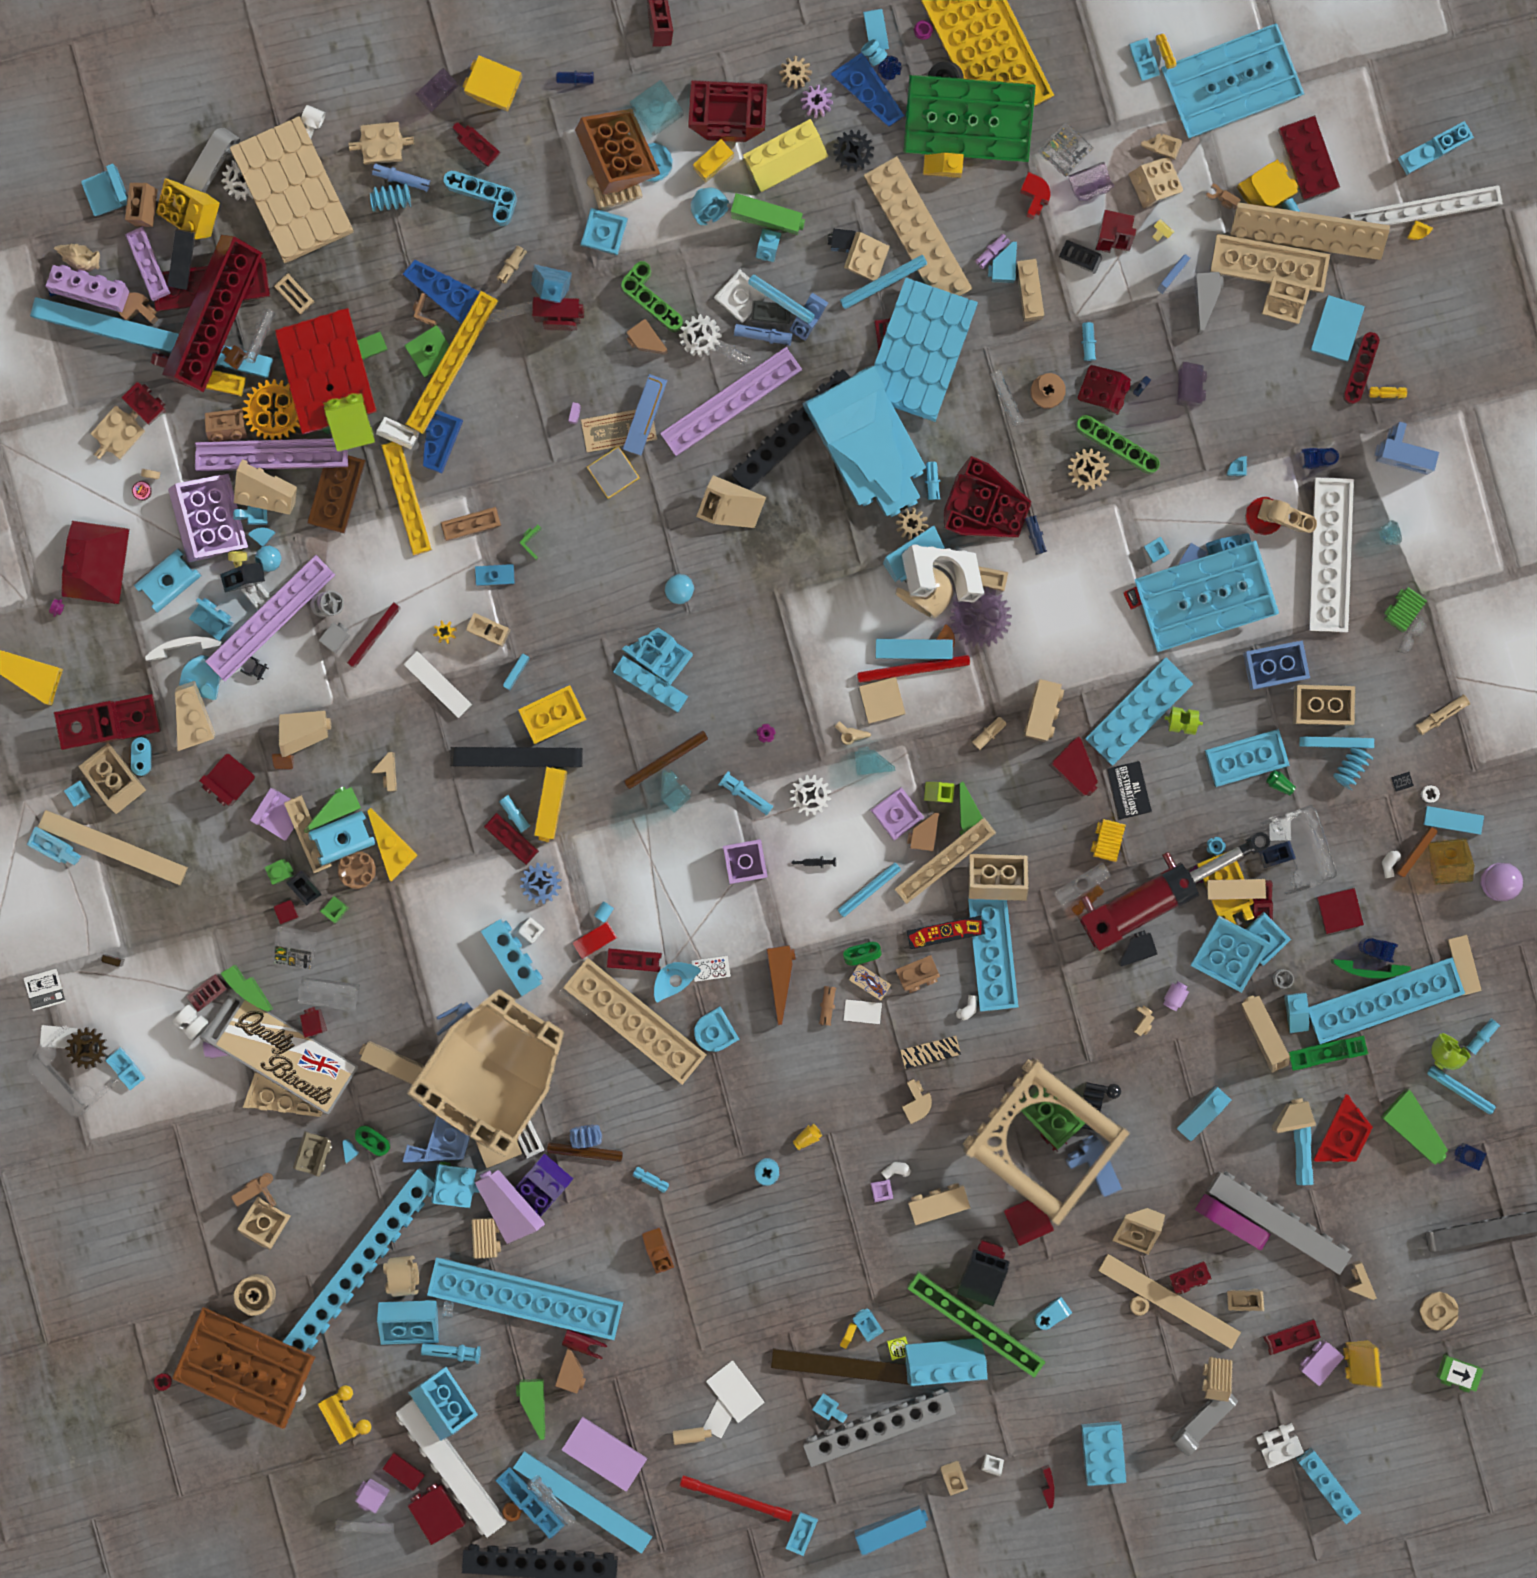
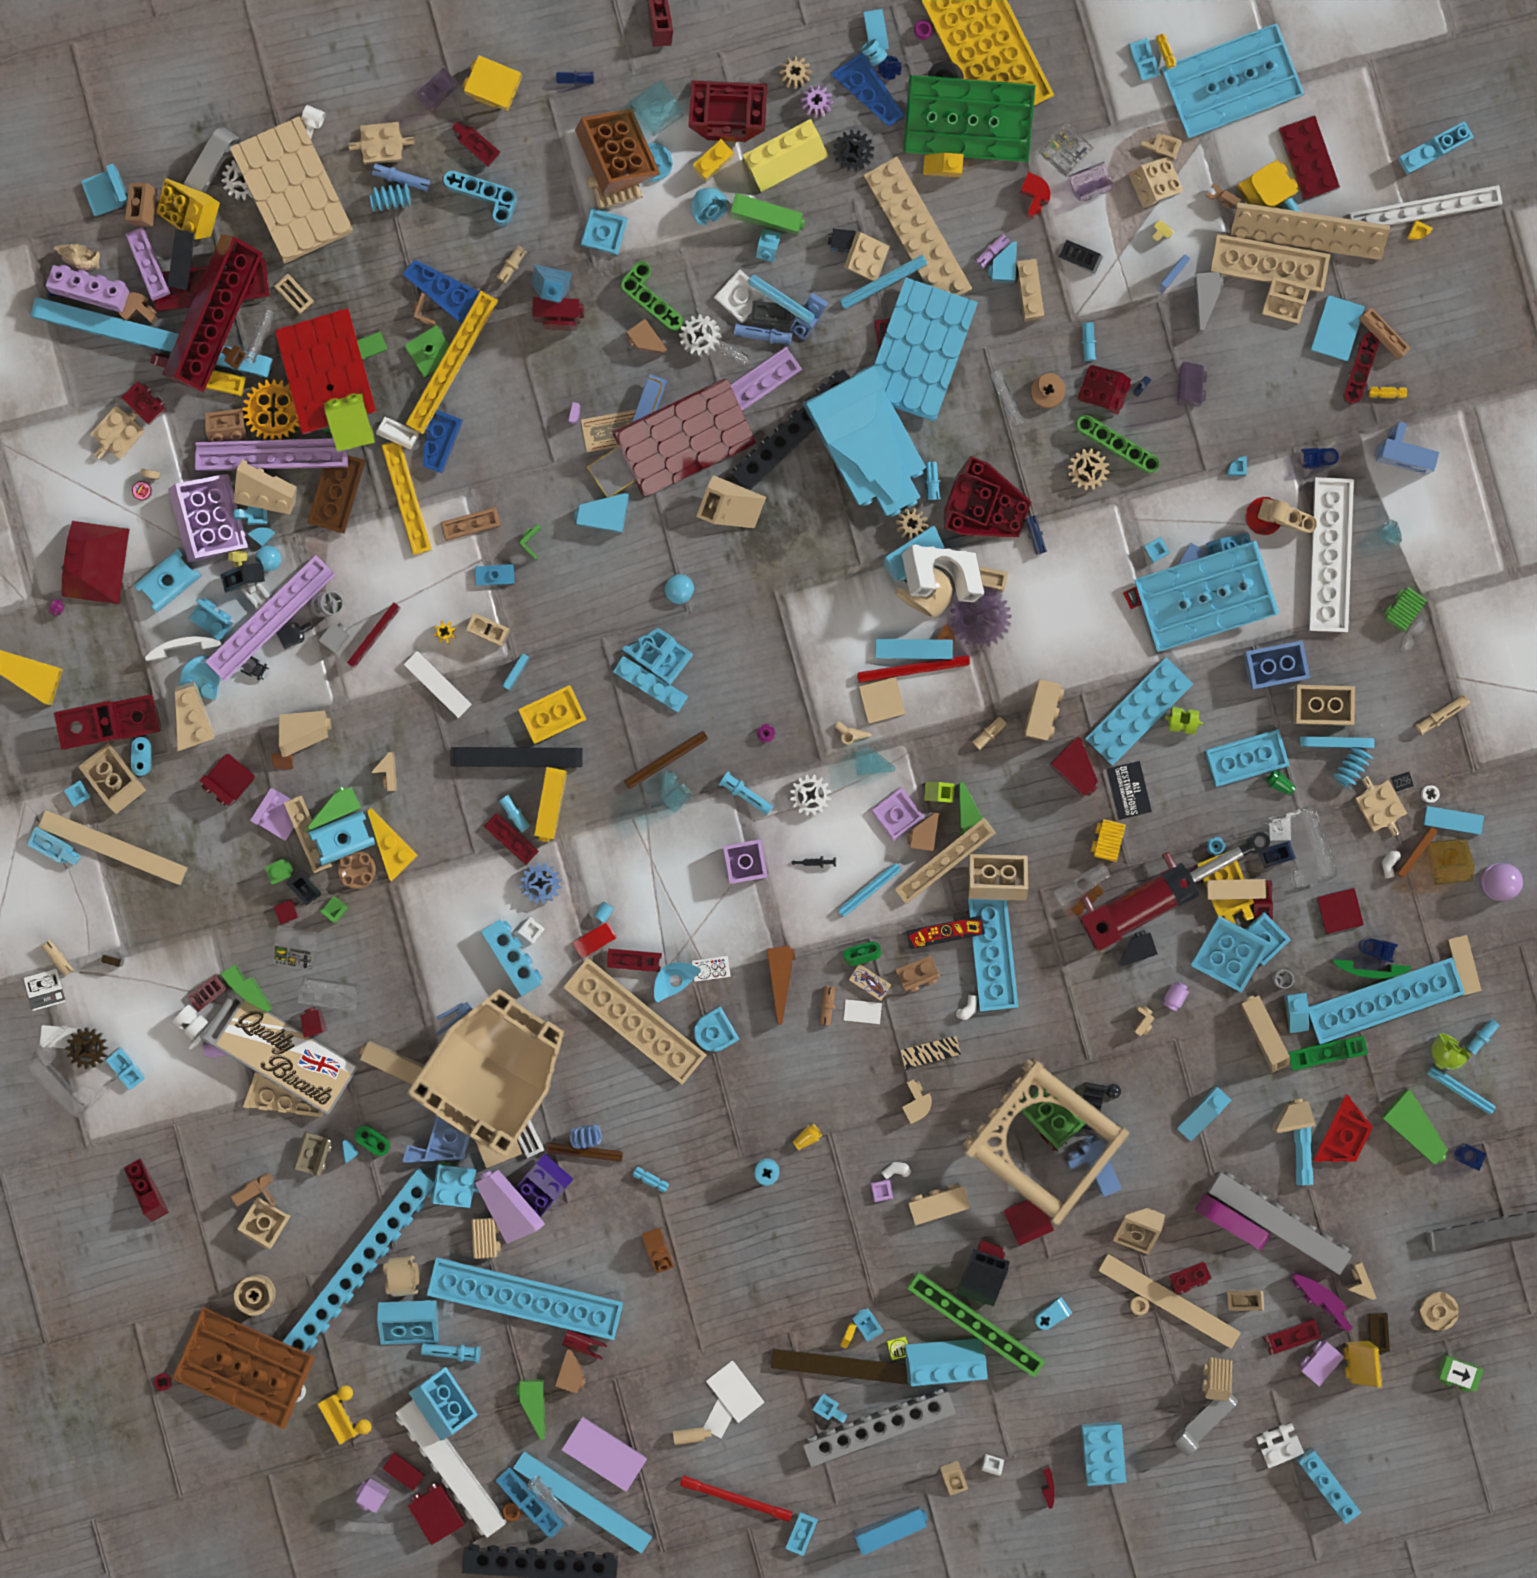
dark red plate [1095,210,1136,253] -> none
none -> tan pin [41,939,74,977]
none -> dark red slope [124,1158,169,1222]
none -> black piece [276,621,313,650]
none -> medium azure slope [574,493,629,533]
none -> piece [612,378,756,496]
none -> magenta slope [1291,1272,1353,1333]
none -> tan plate [1354,776,1407,837]
none -> medium nougat tile [1359,307,1411,360]
none -> dark brown tile [1367,1312,1390,1352]

